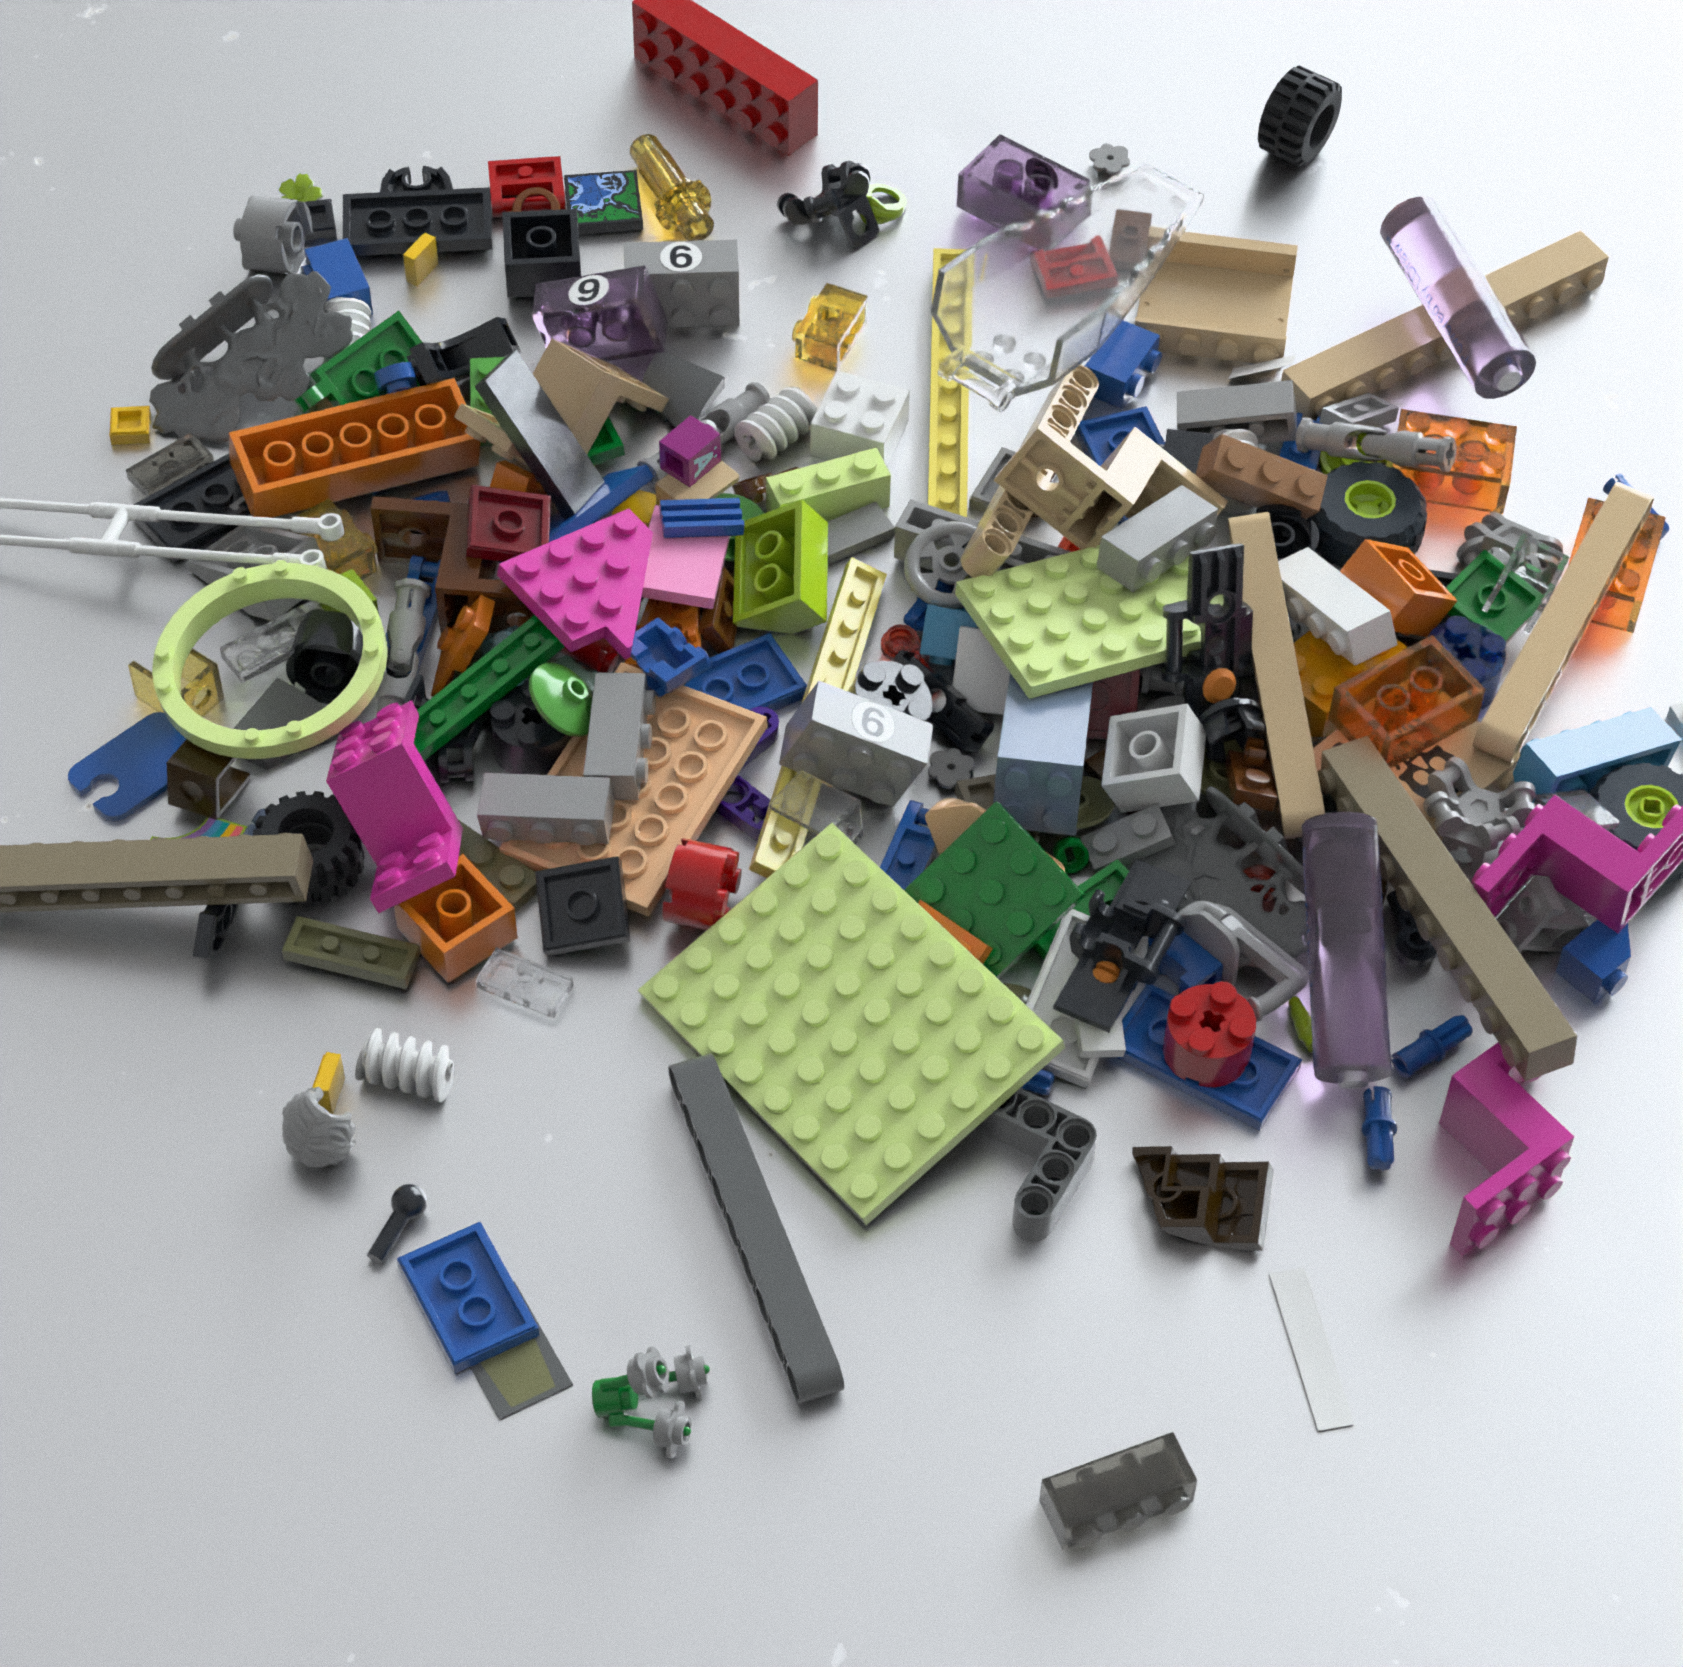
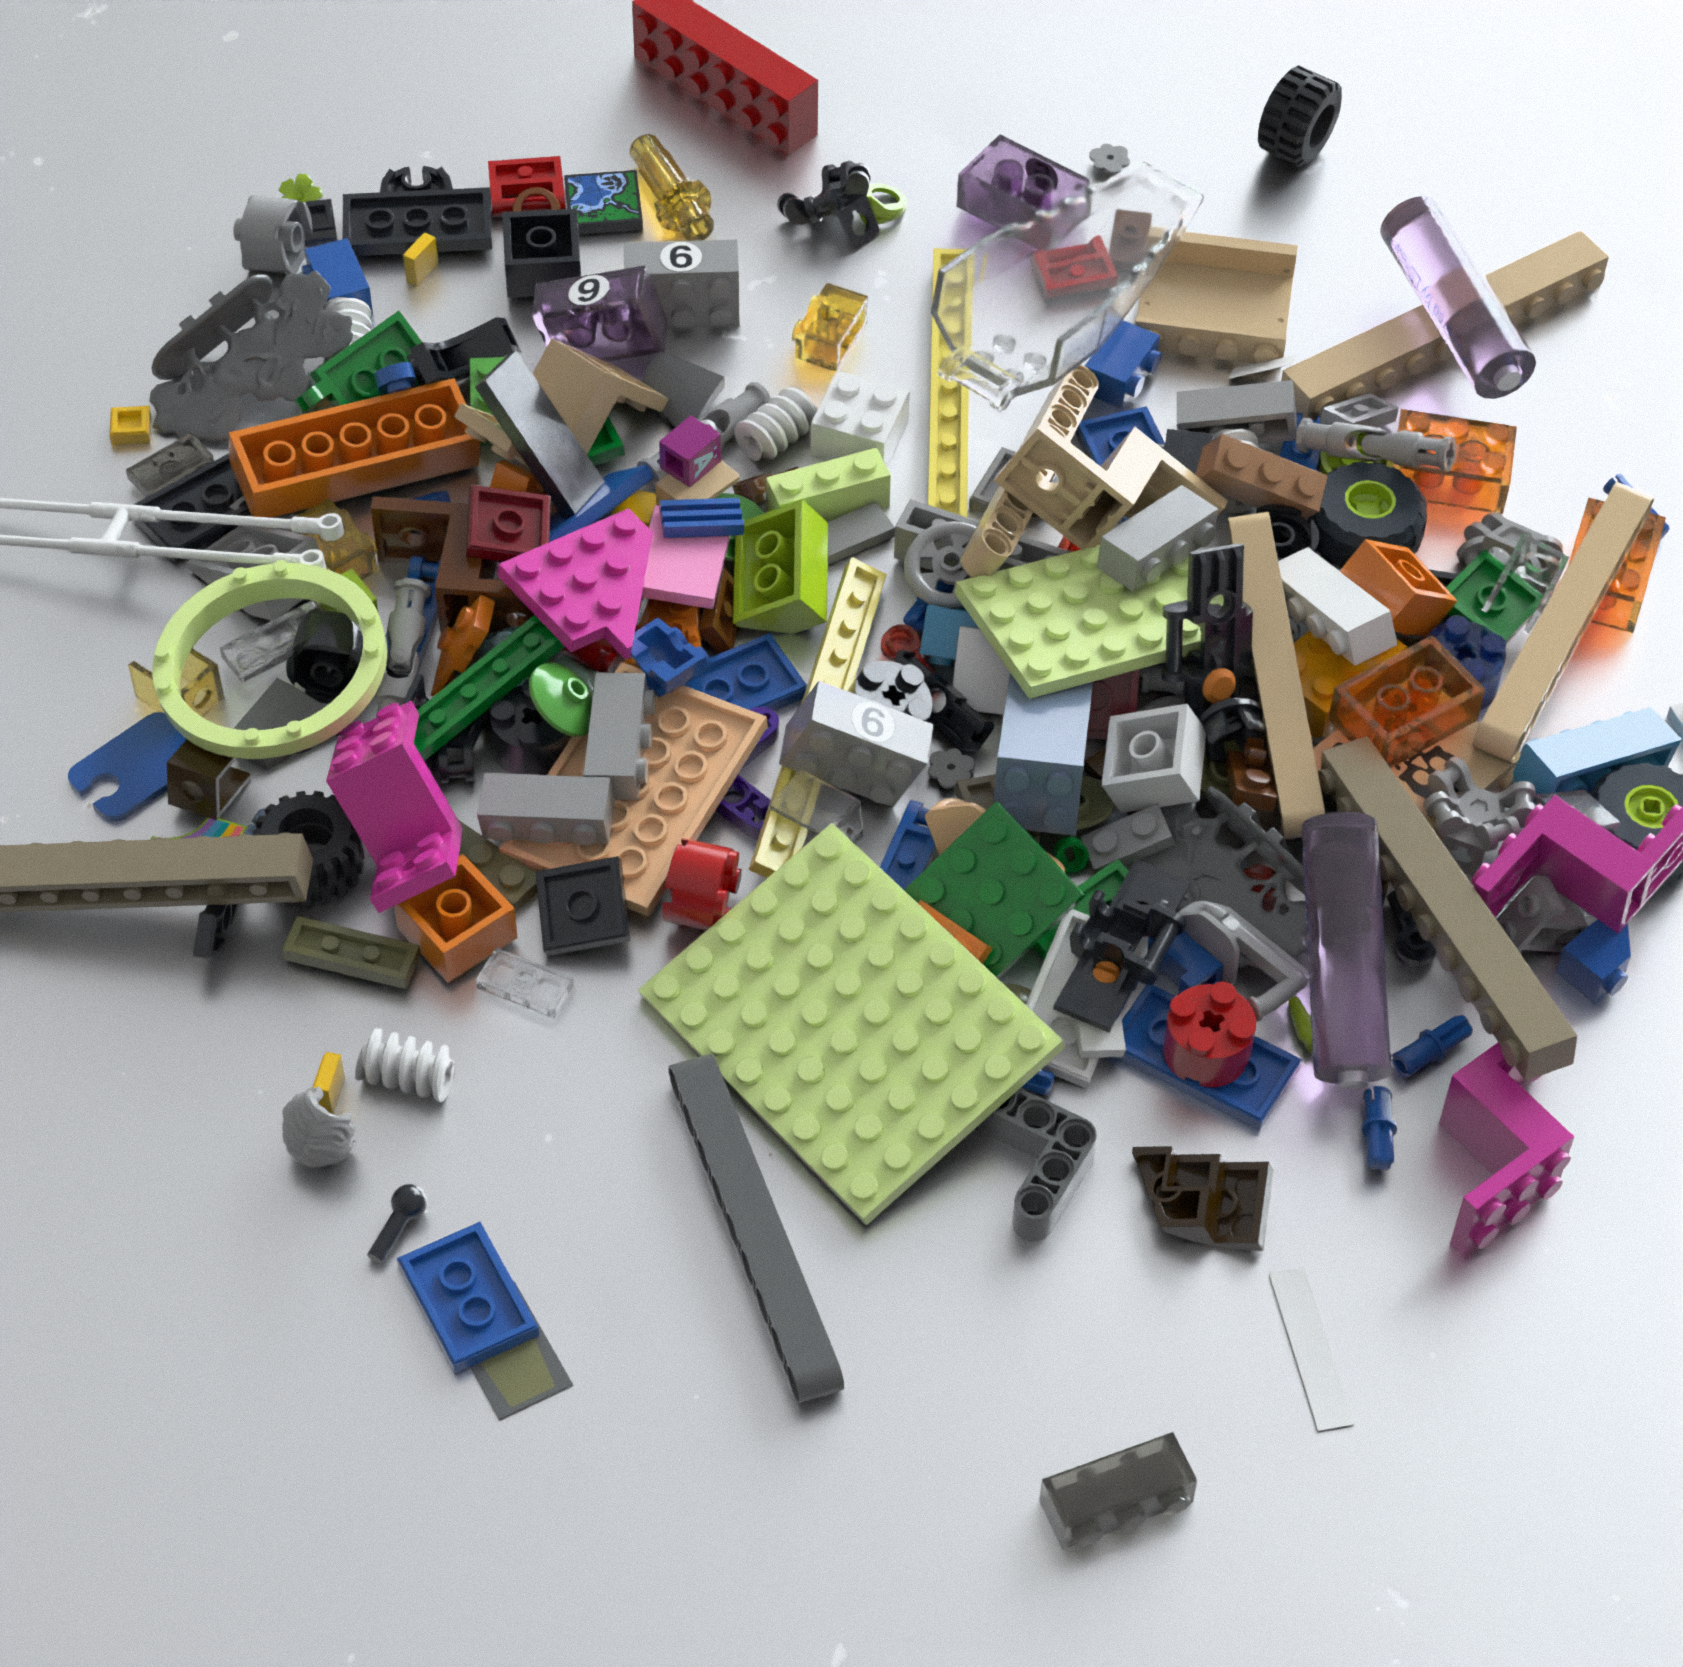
light grey plant [592,1345,710,1458] -> none

